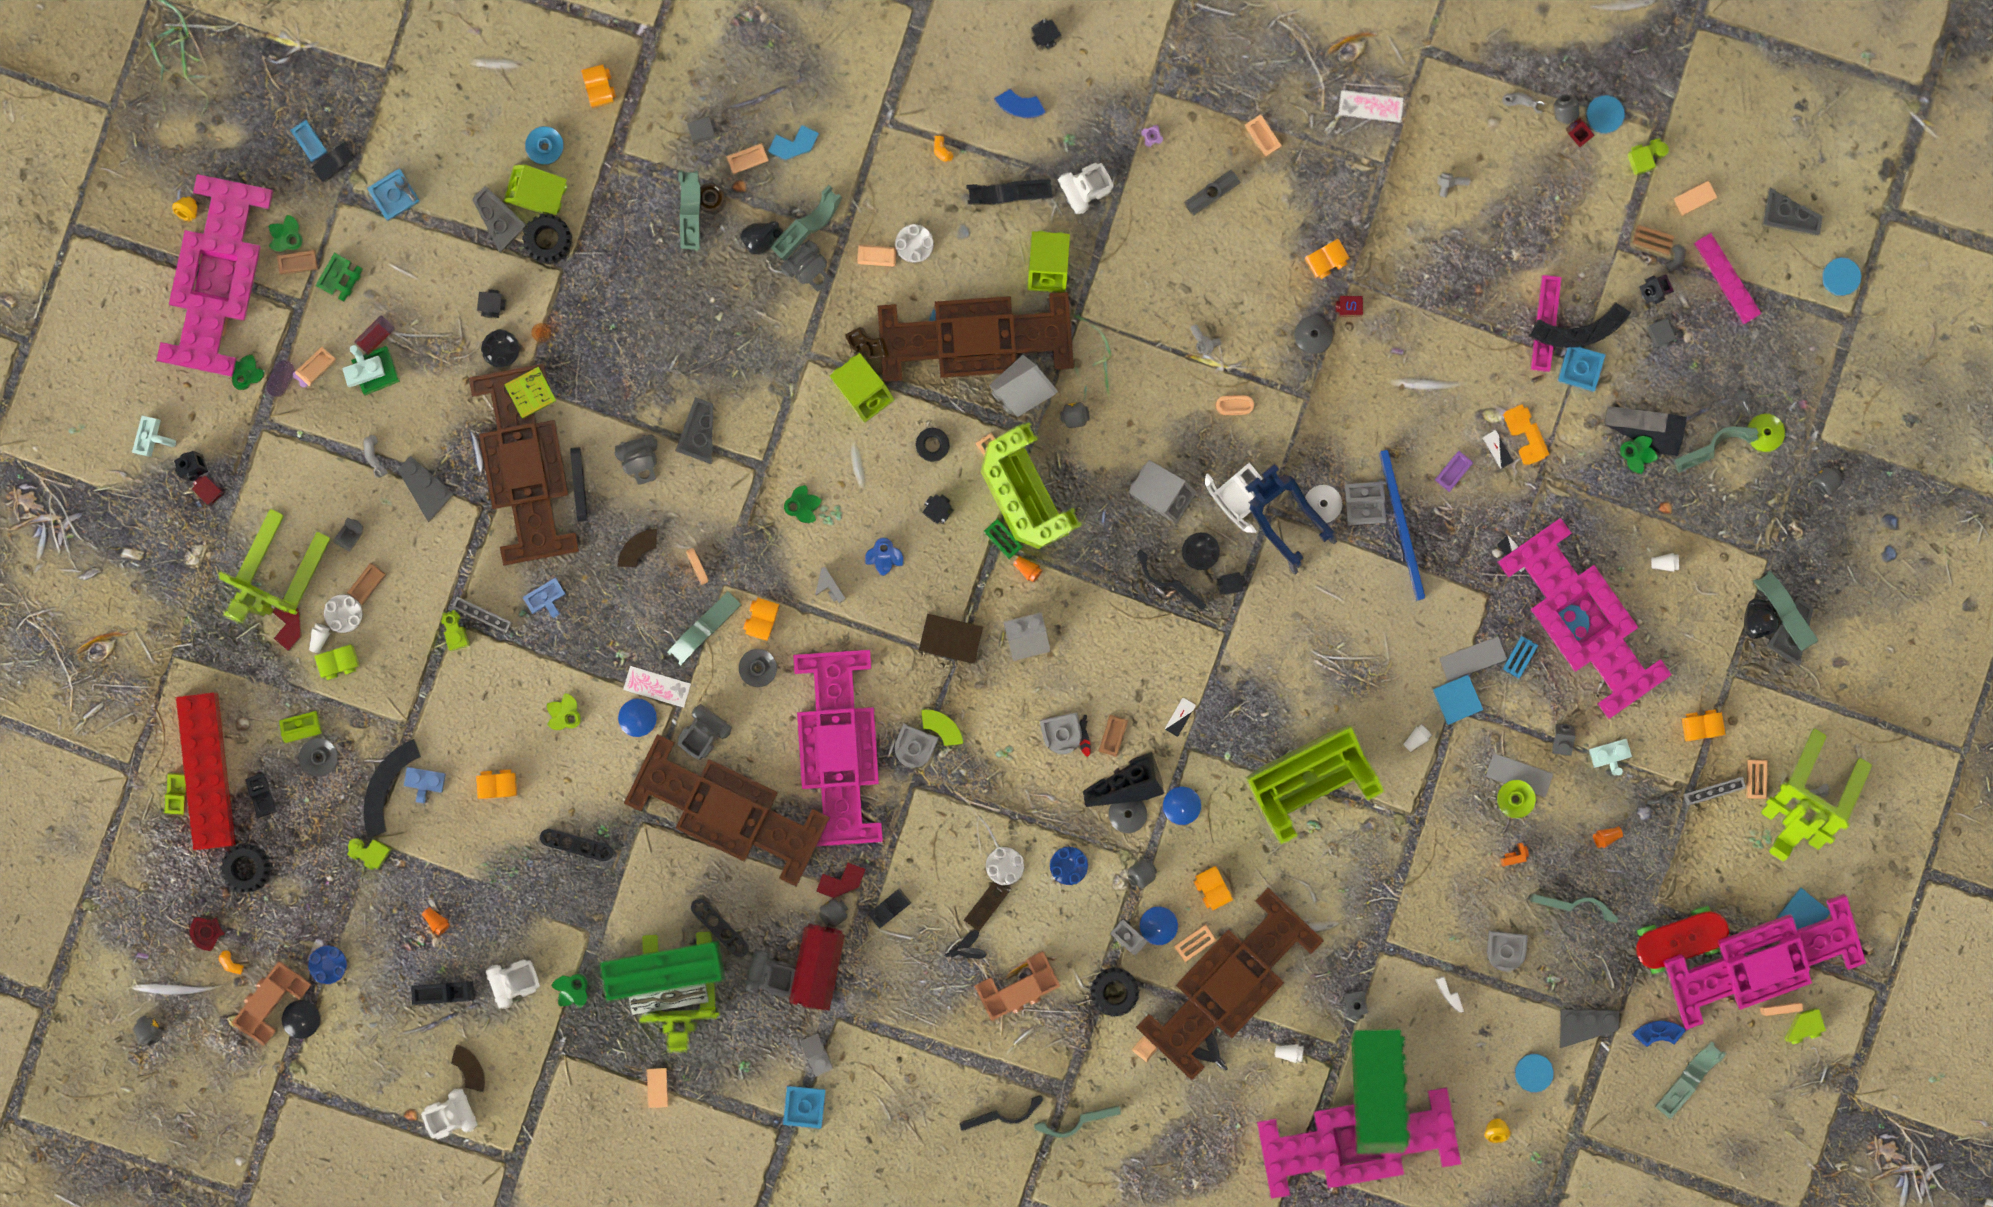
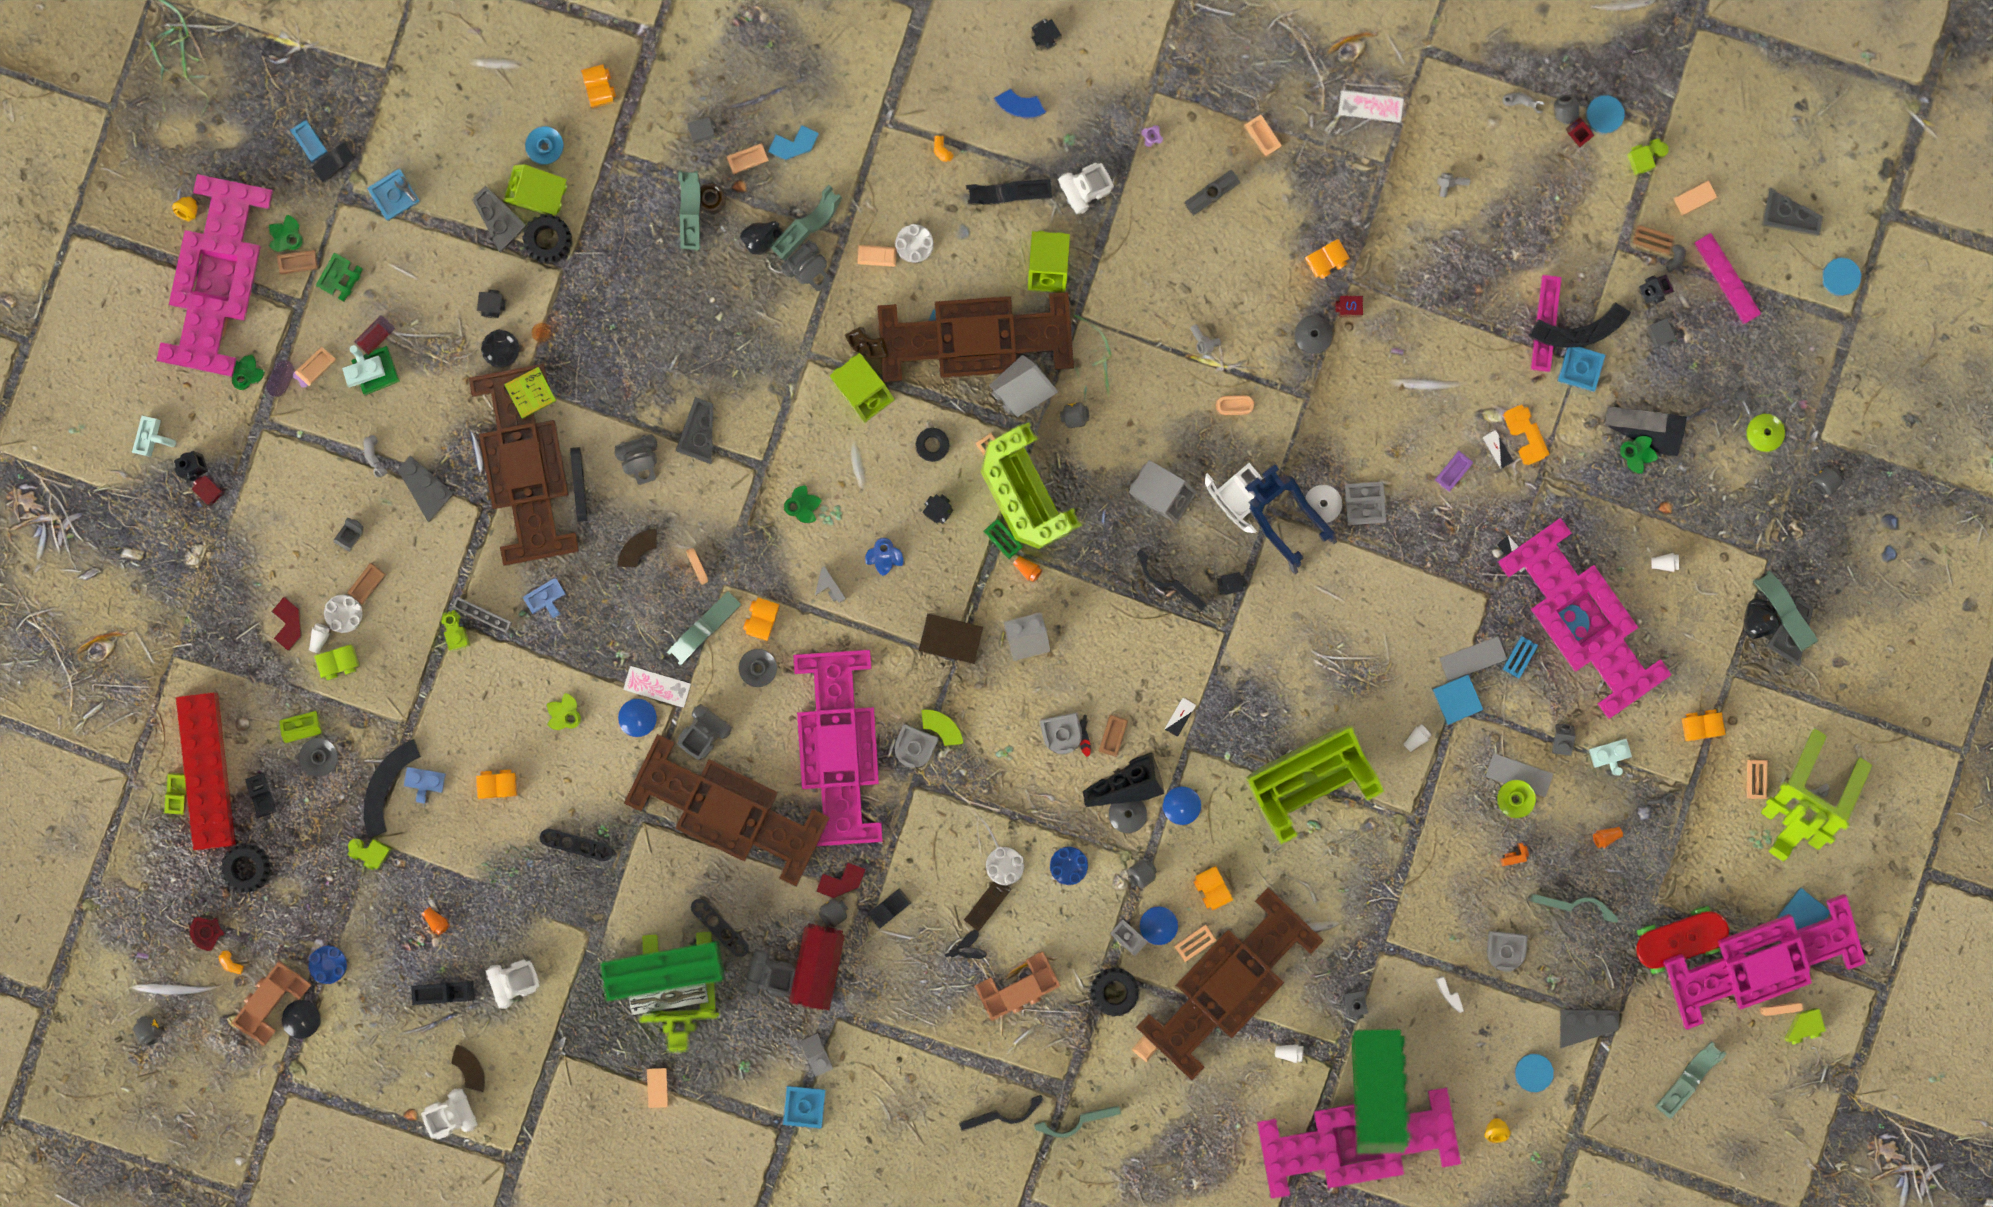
lime piece [218,509,330,623] -> none
green plate [551,974,588,1008] -> none
black dish [1182,533,1220,570] -> none
black piece [1191,1033,1228,1071] -> none
blue tile [1379,450,1425,601] -> none
blue tile [1632,1021,1686,1047] -> none
sand green piece [1675,426,1758,473] -> none
light grey piece [1683,777,1746,805] -> none

